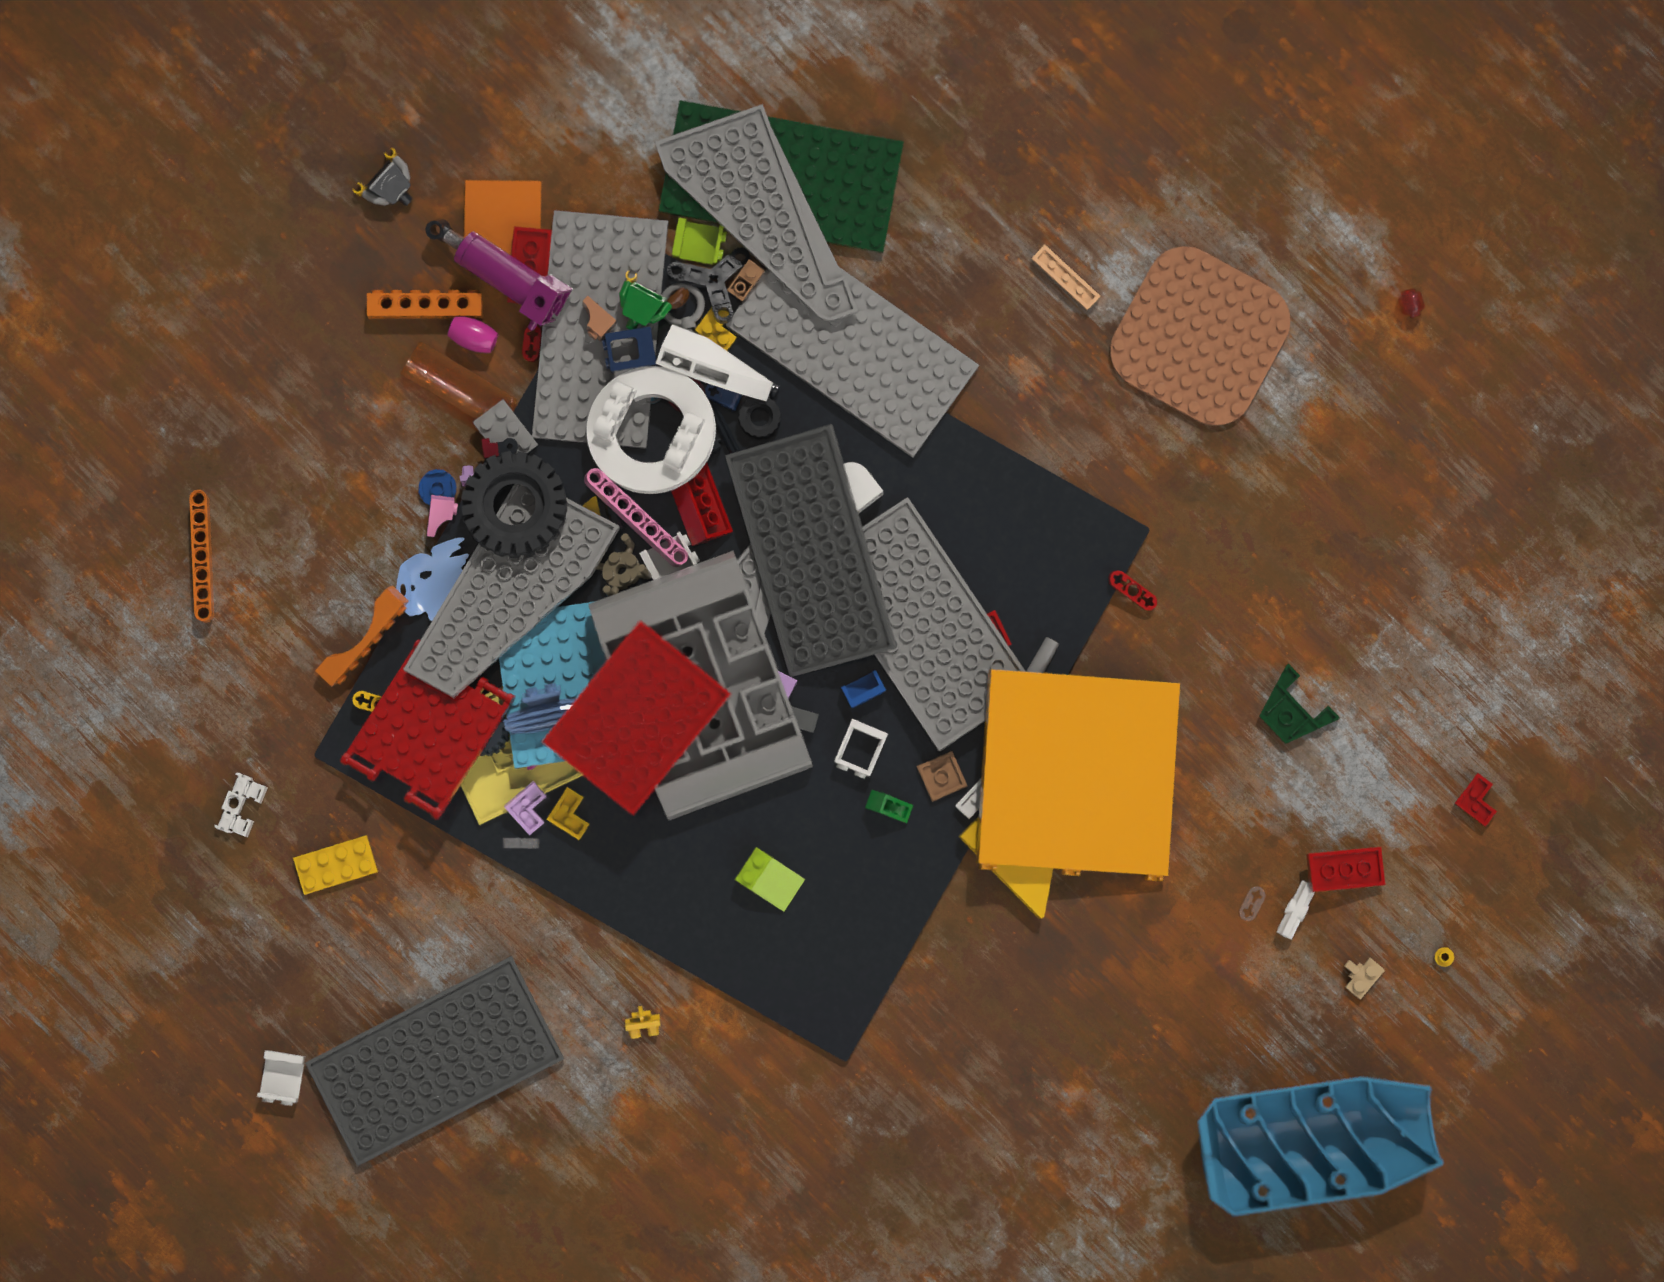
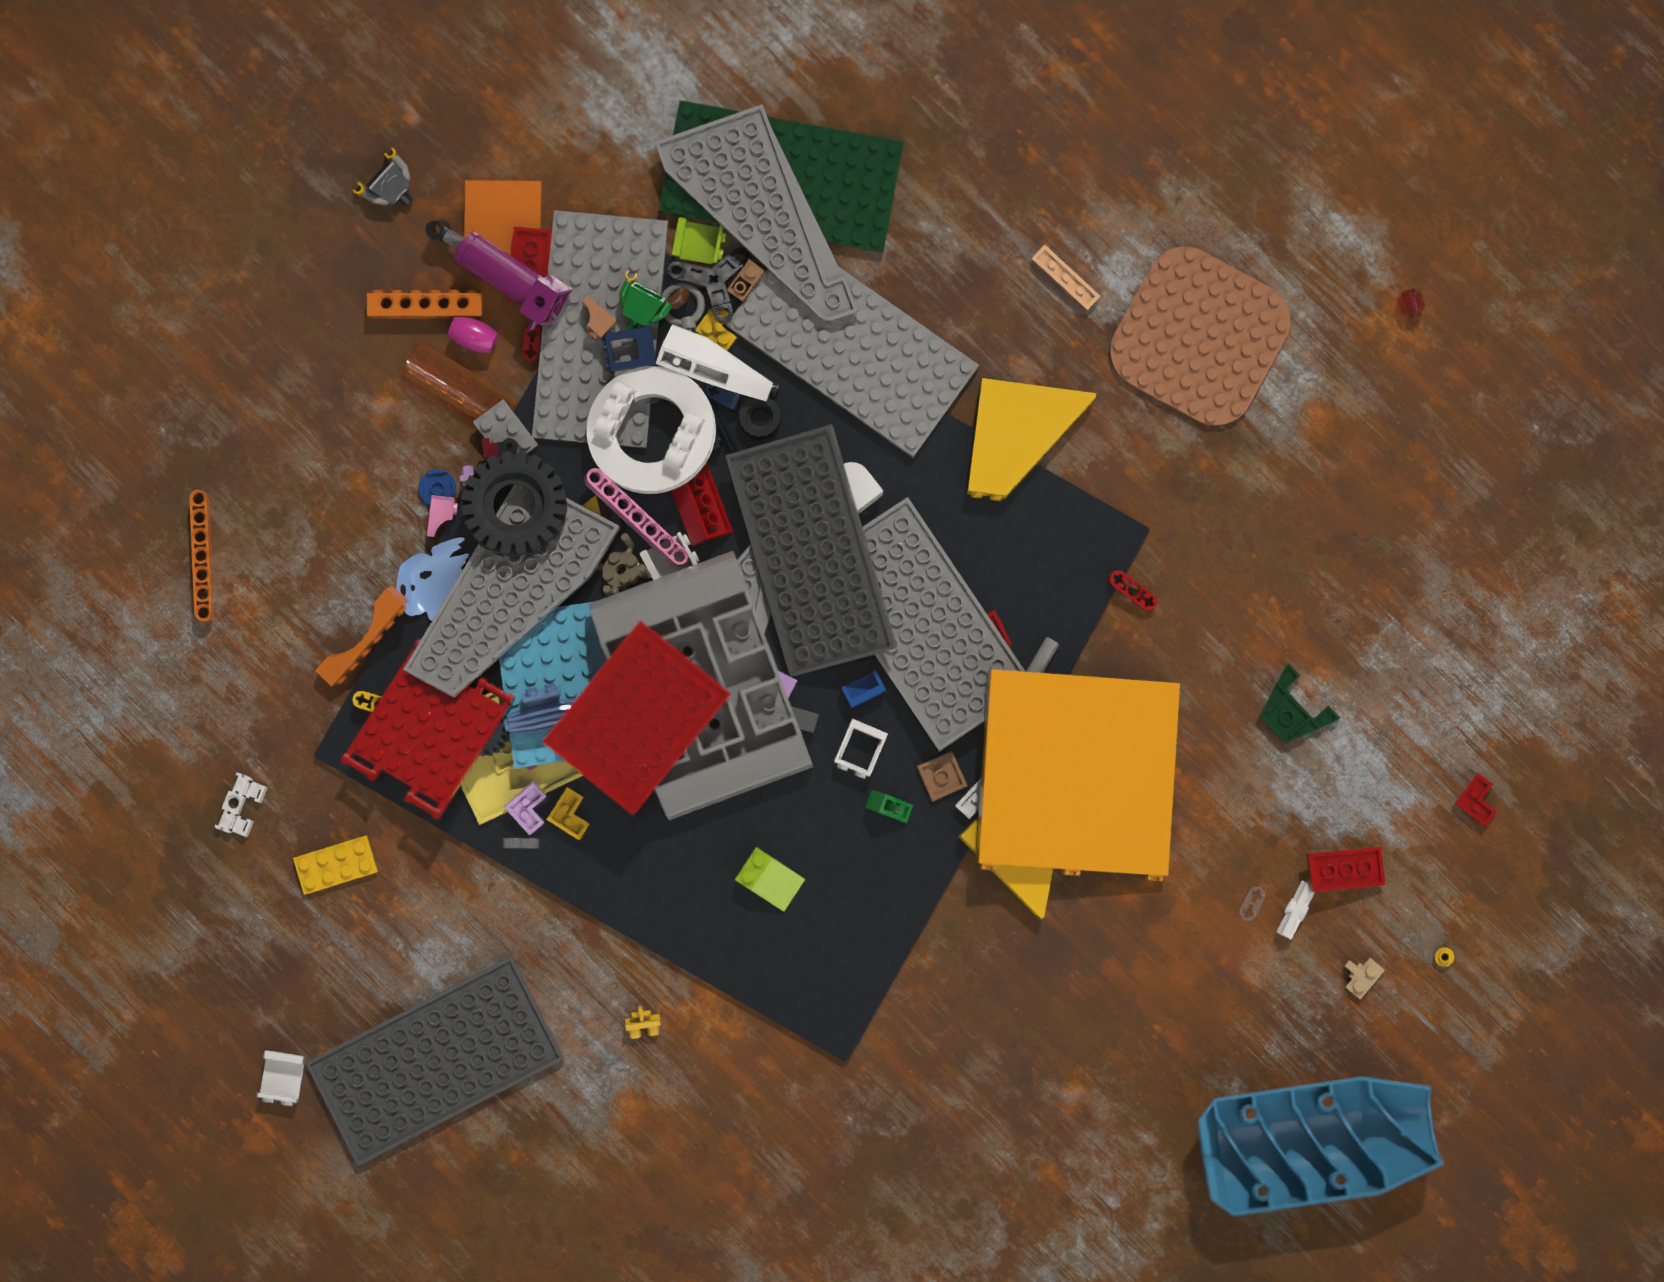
none -> yellow slope [967,378,1096,501]

